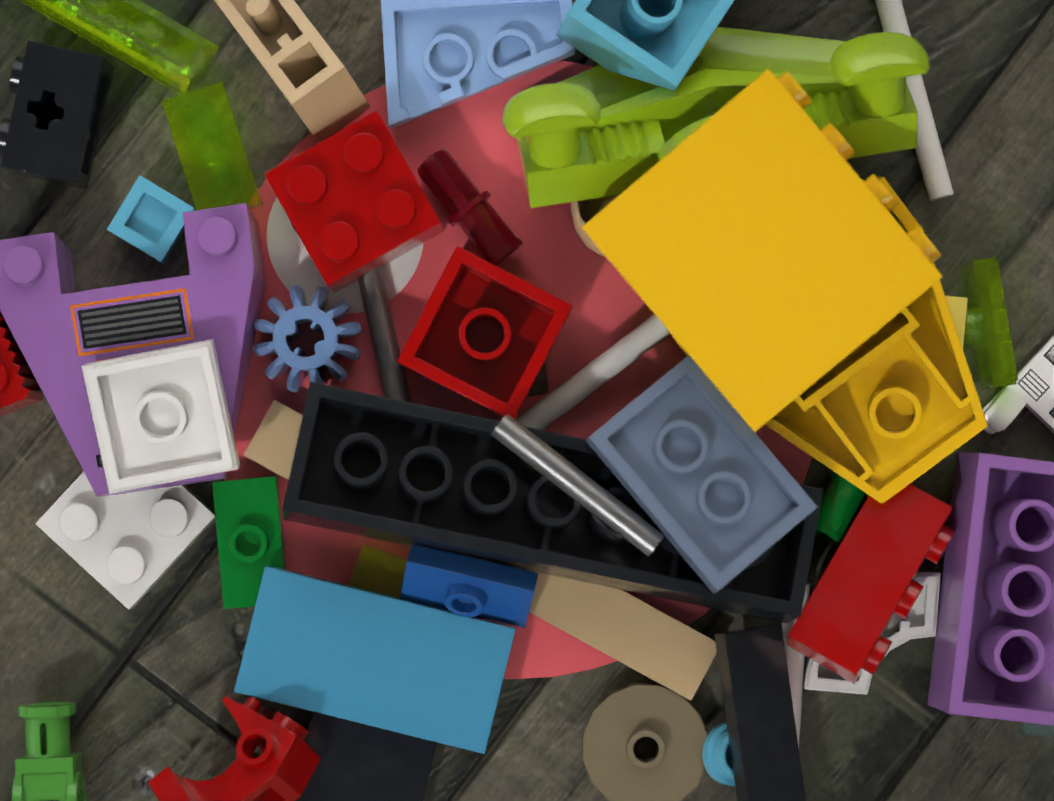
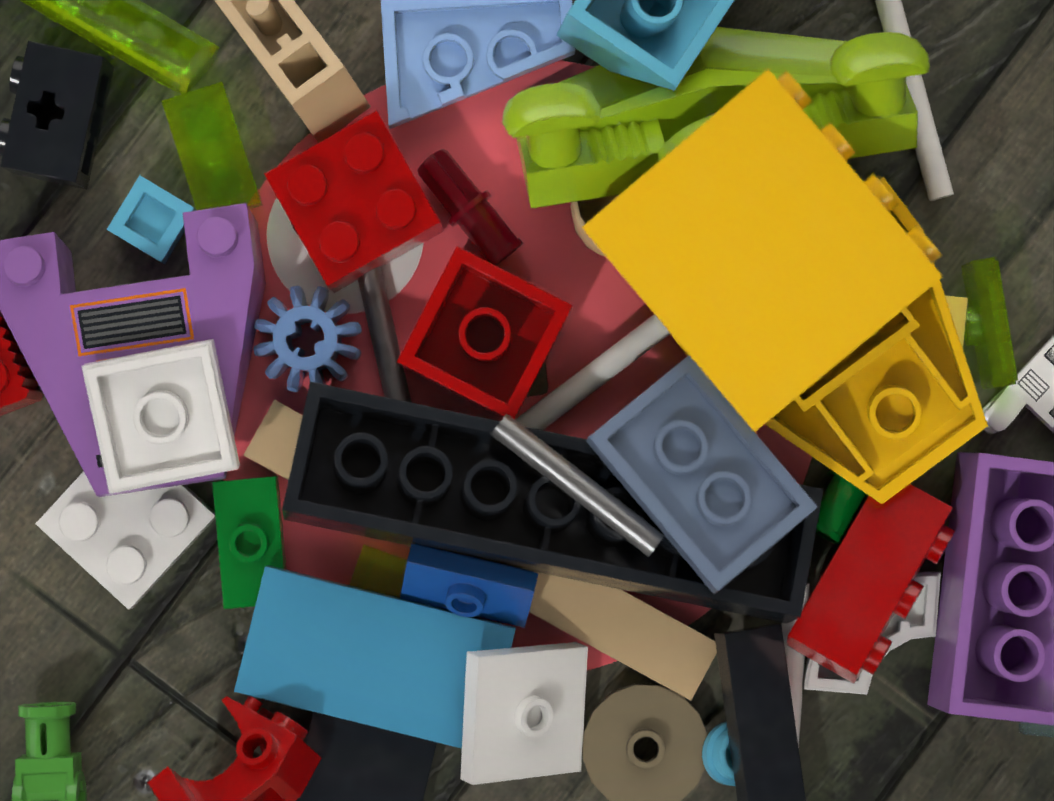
none -> white plate [460,642,588,785]

